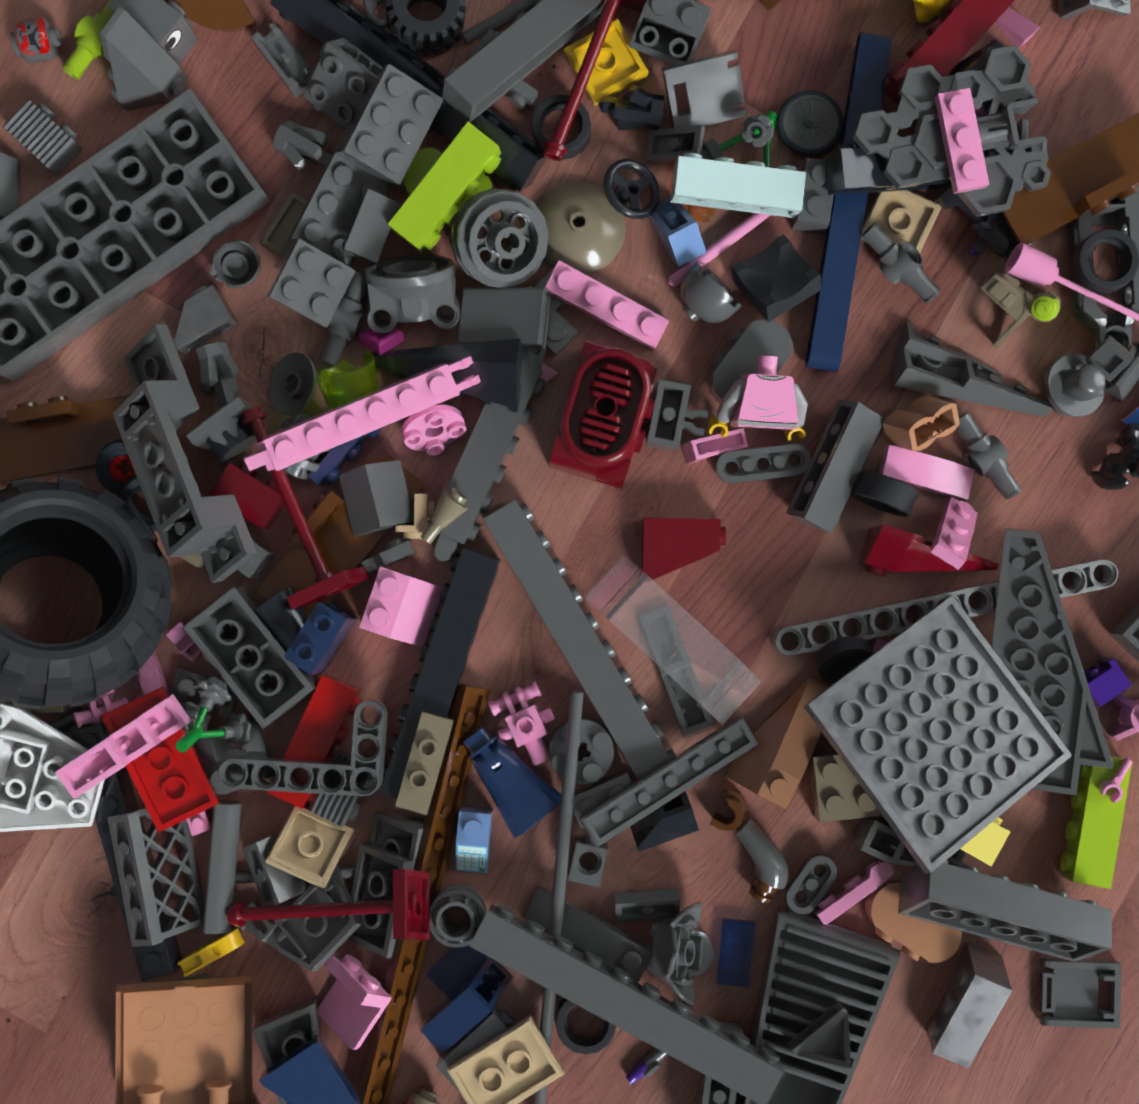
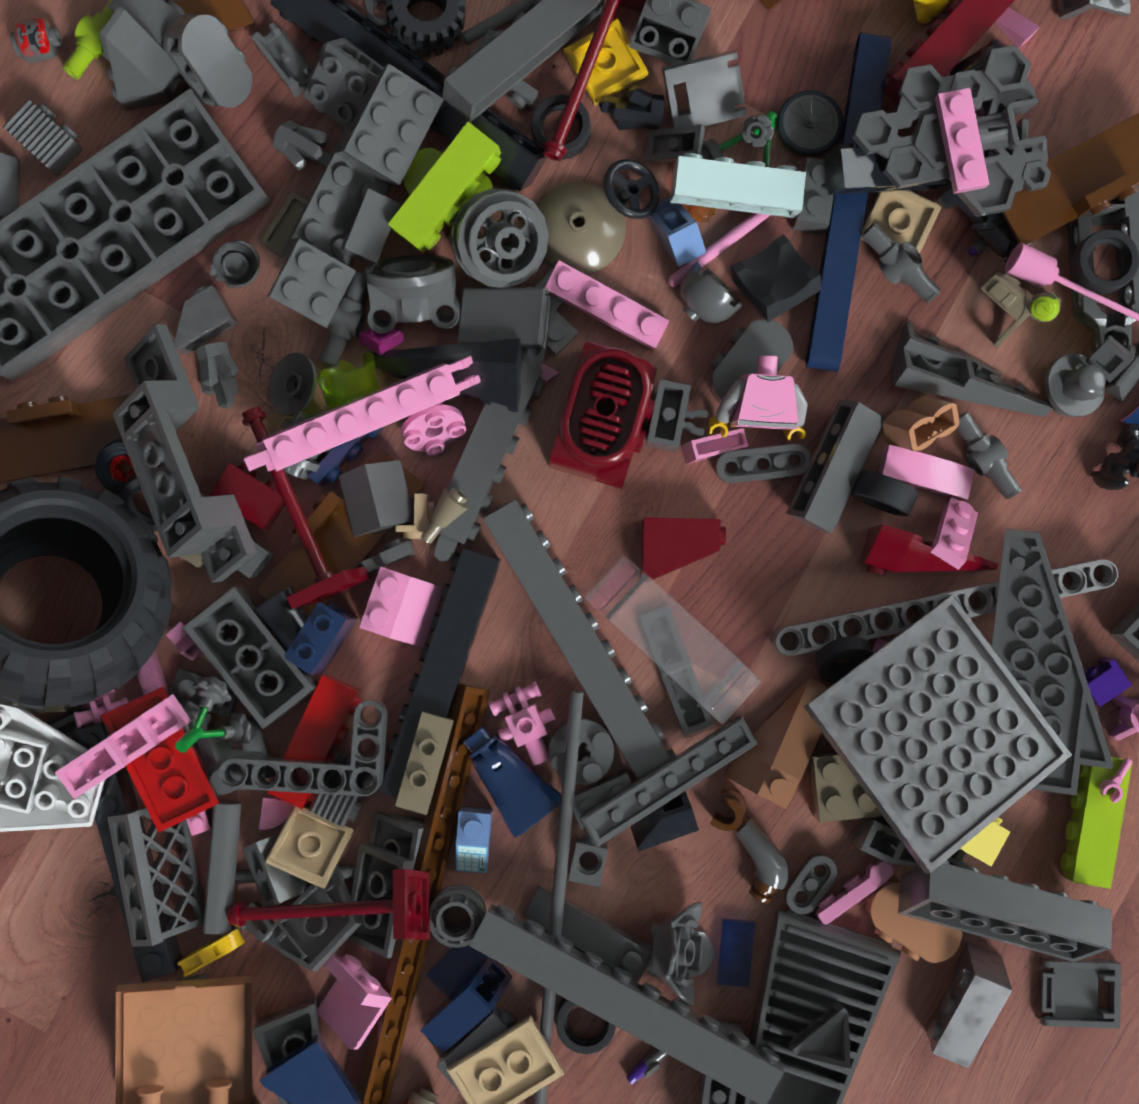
dark grey piece [186,396,257,462] -> none
dark grey plate [614,888,680,923] -> none
none -> dark grey brick [164,14,252,108]
none -> bright pink tile [259,796,294,830]

